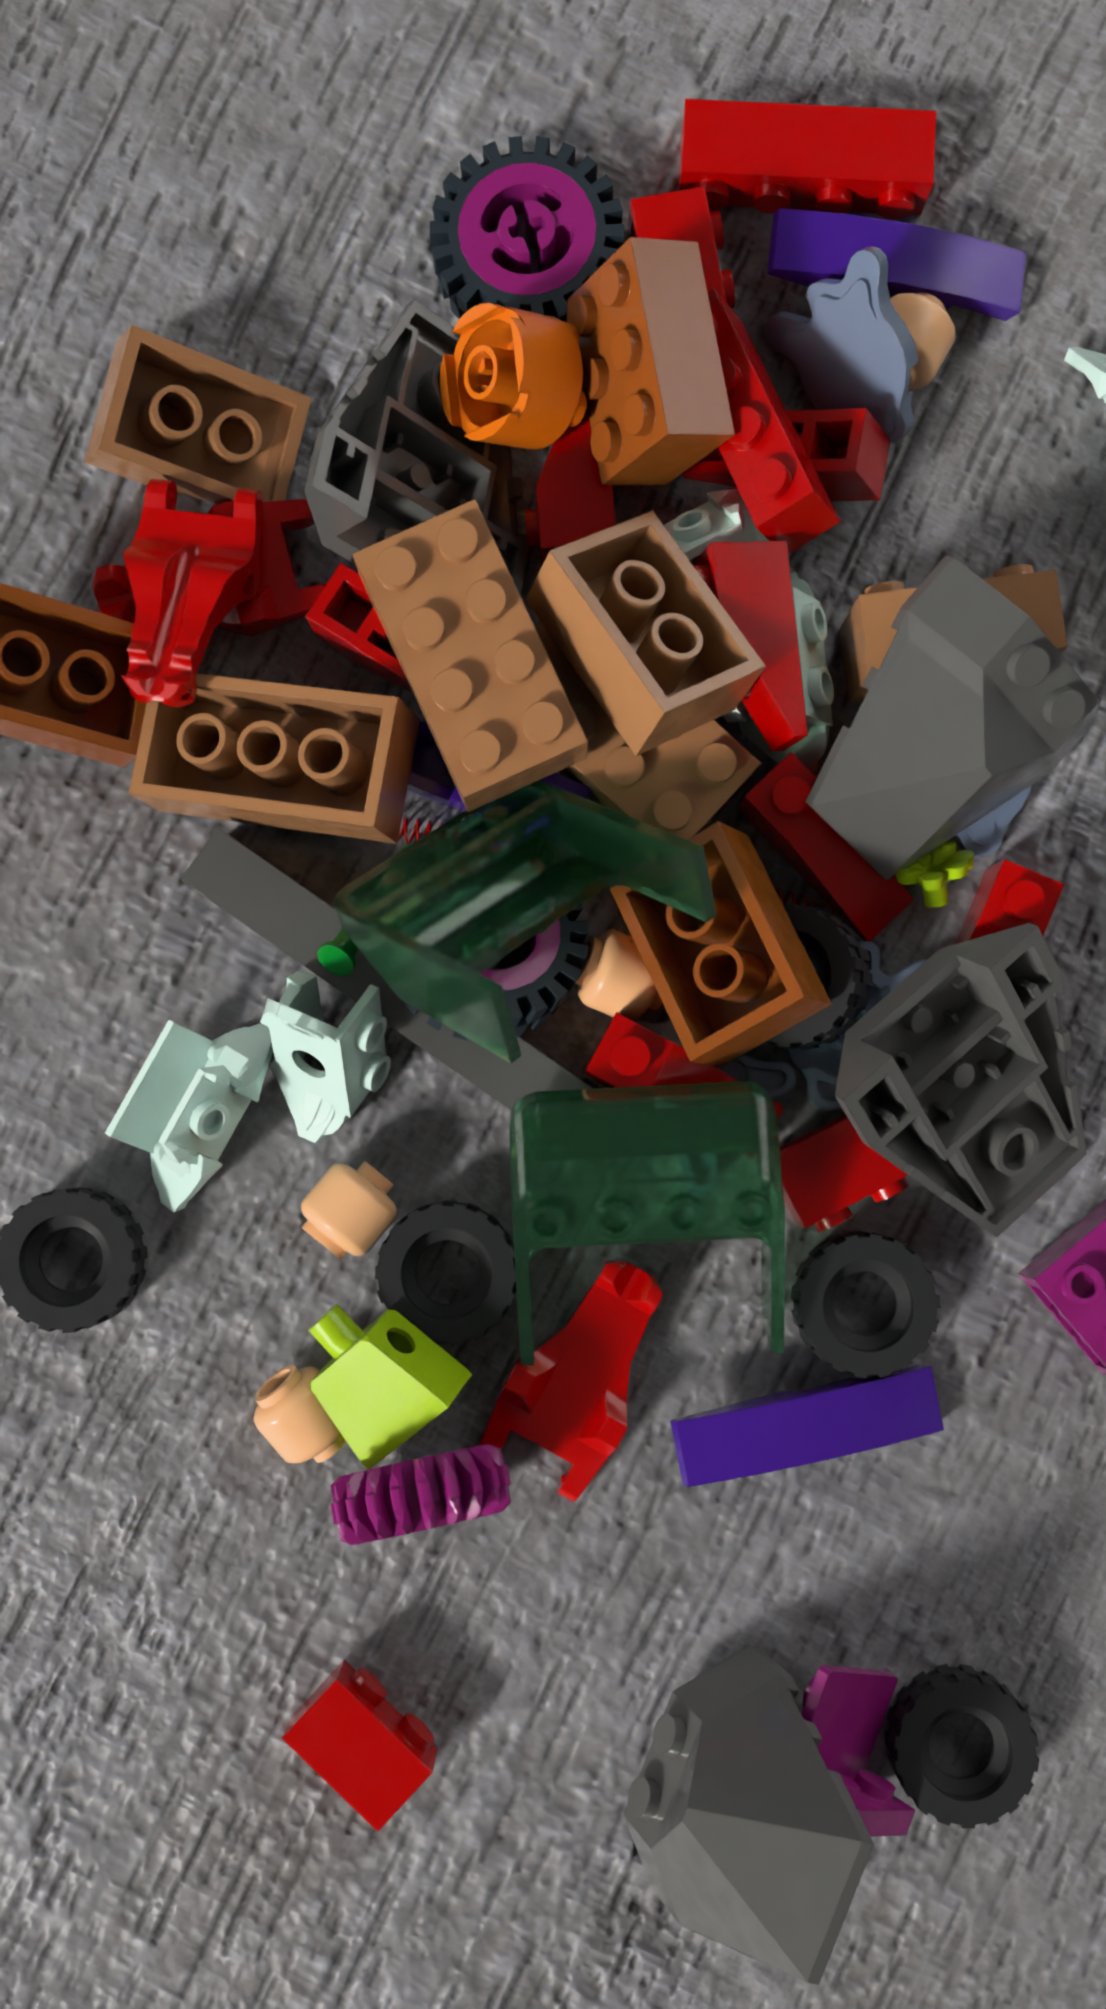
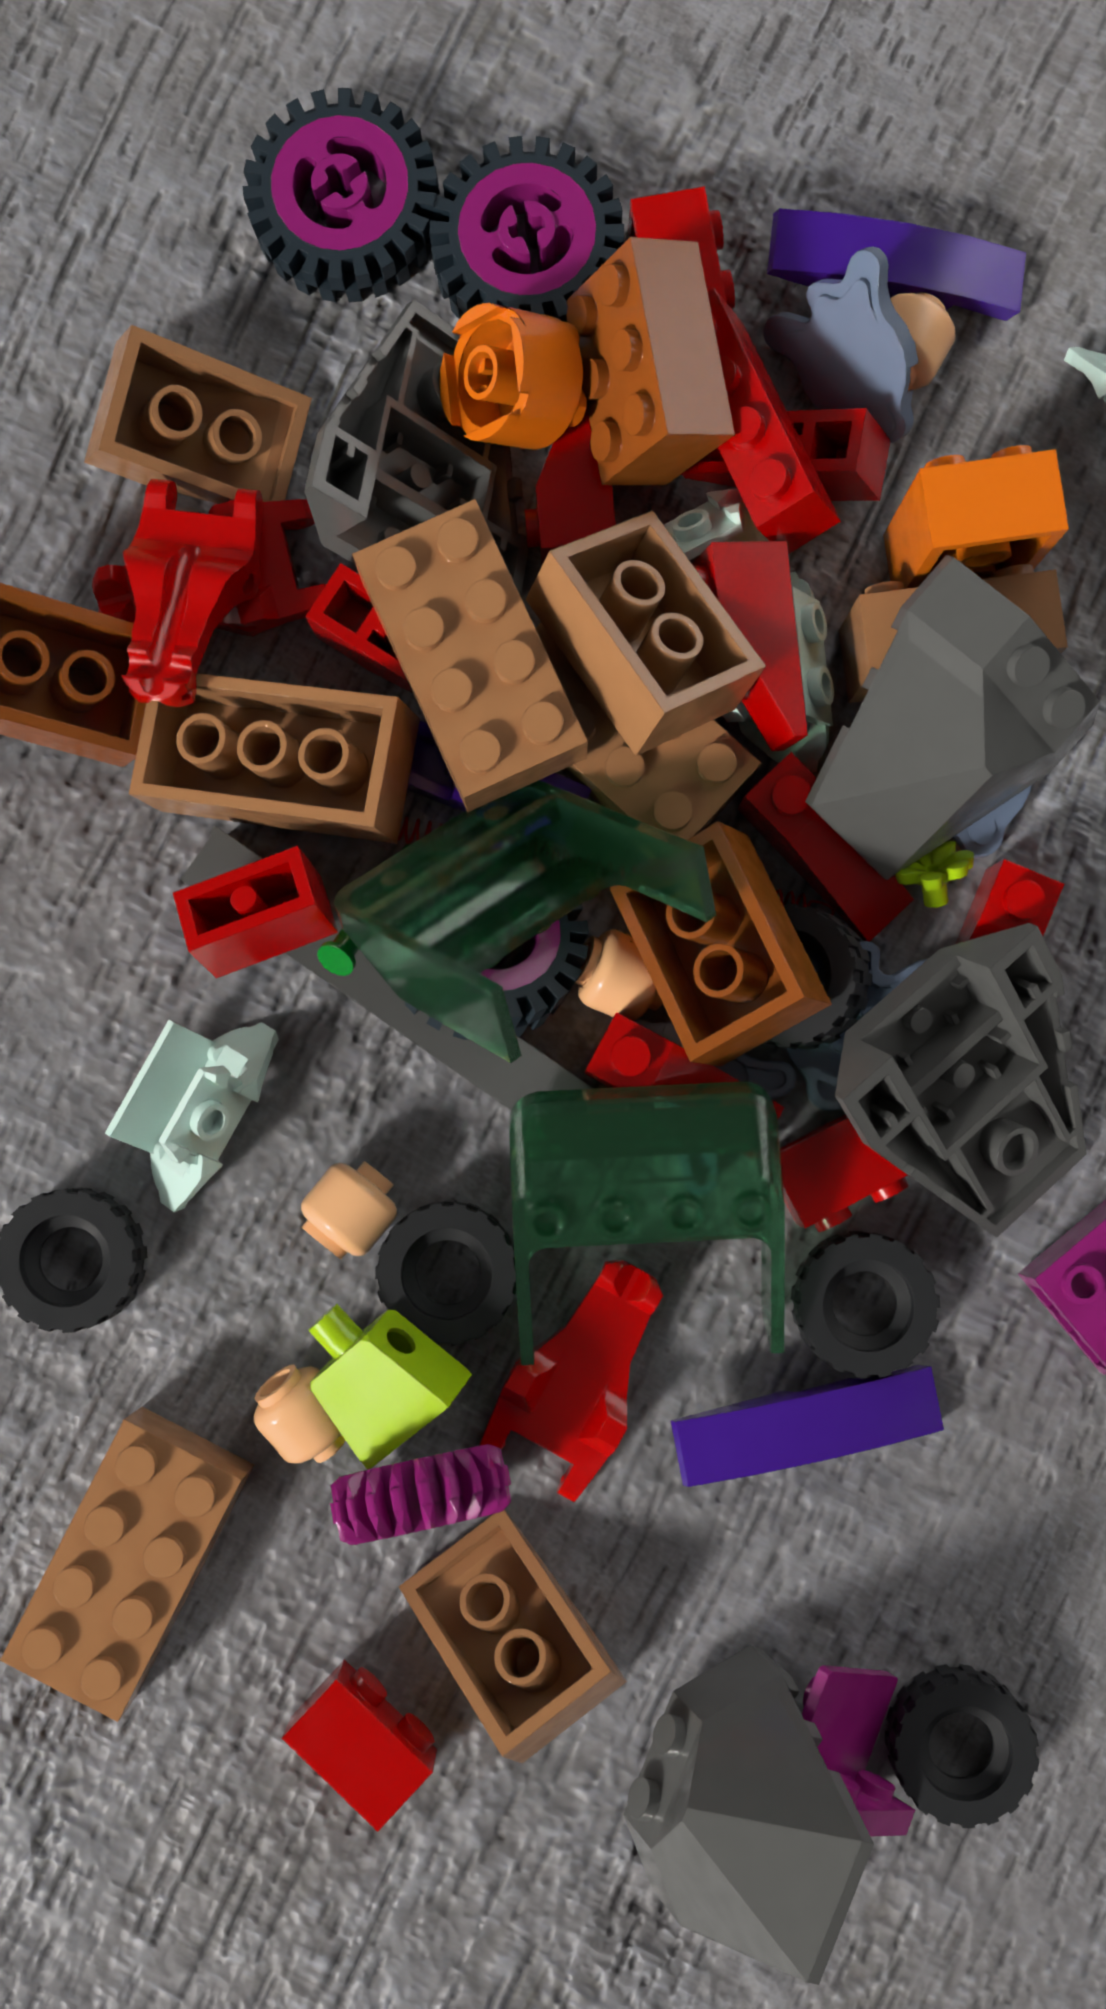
light aqua piece [260,971,391,1143] -> none
red brick [678,99,936,219] -> none
none -> medium nougat brick [0,1407,255,1722]
none -> red brick [173,846,338,978]
none -> wheel [243,88,440,303]
none -> medium nougat slope [399,1510,627,1764]
none -> orange brick [883,445,1069,589]

